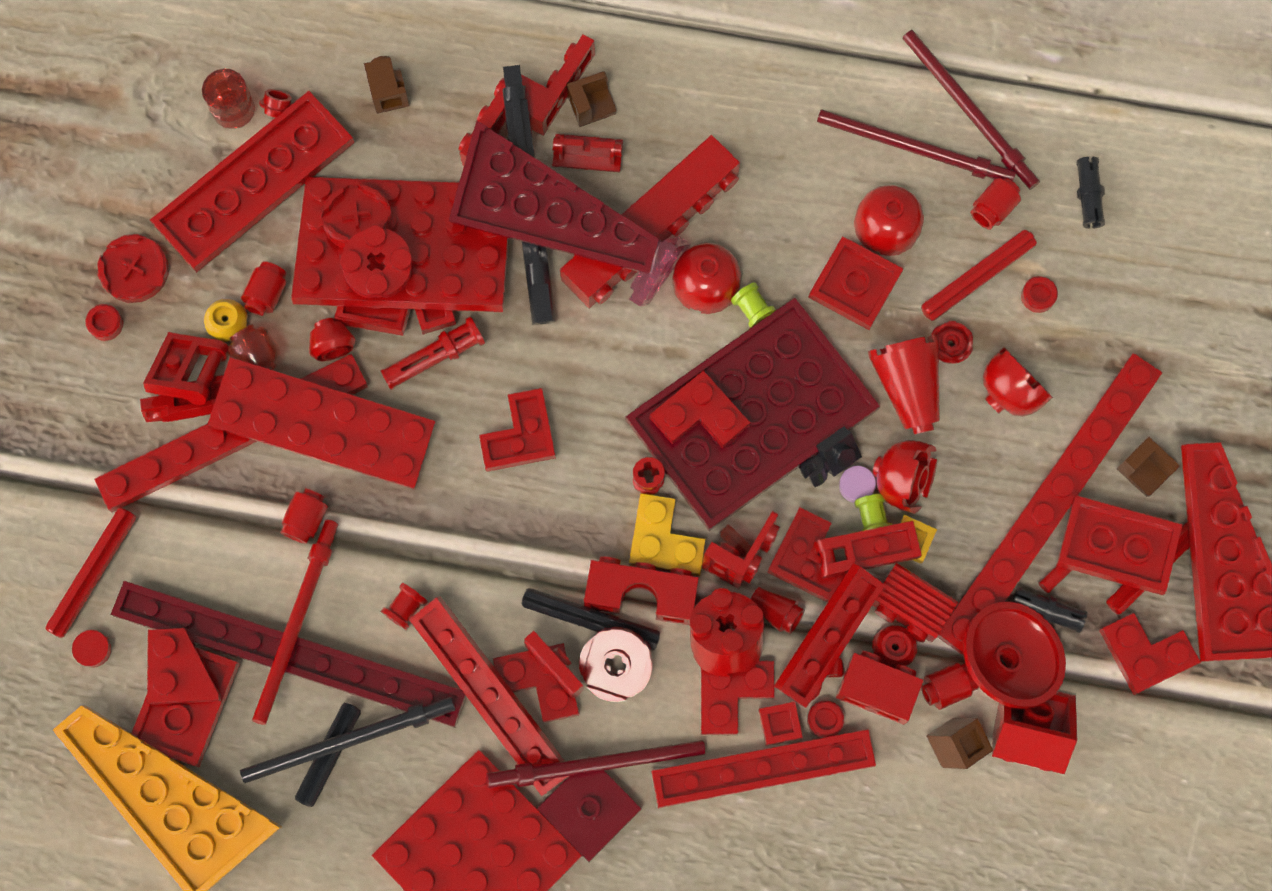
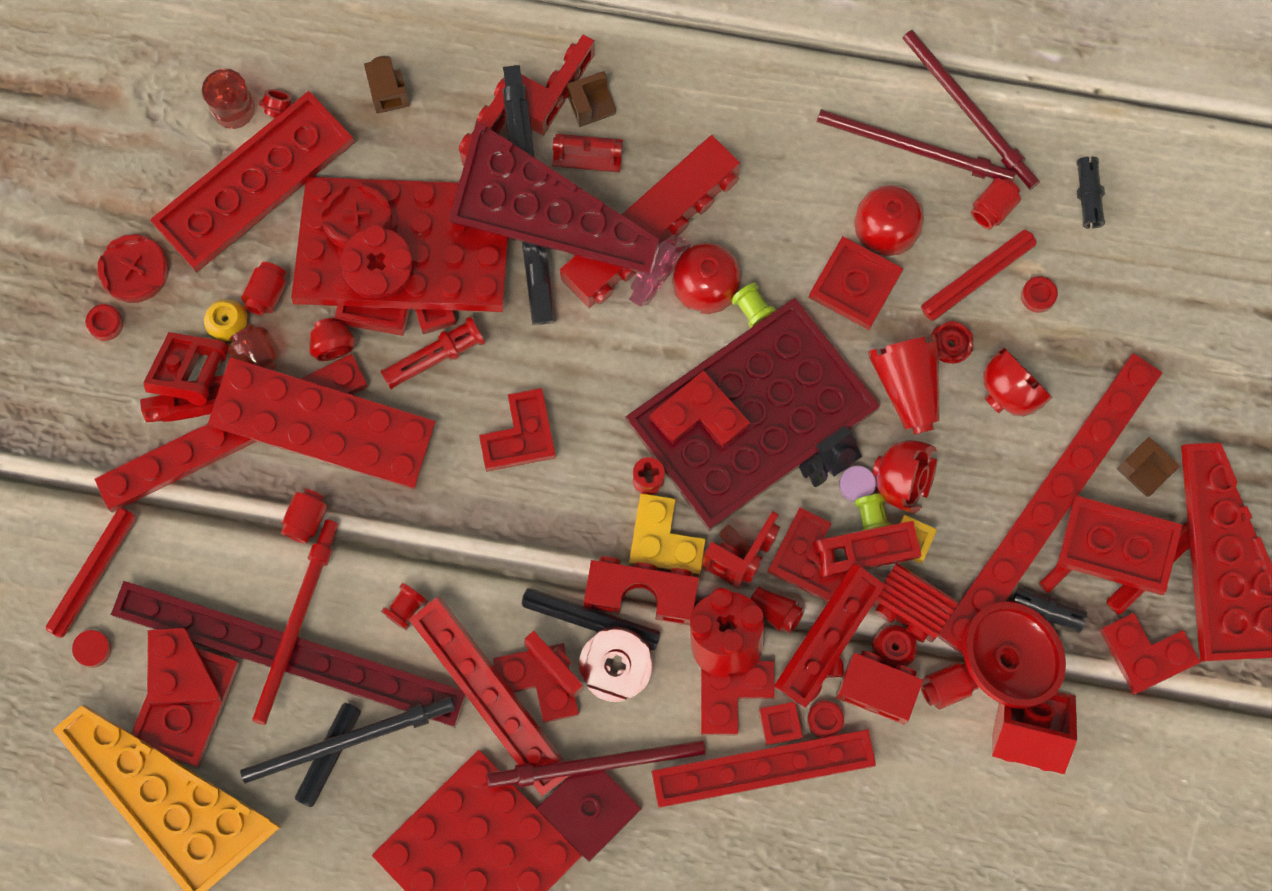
reddish brown panel [927,718,993,769] -> none

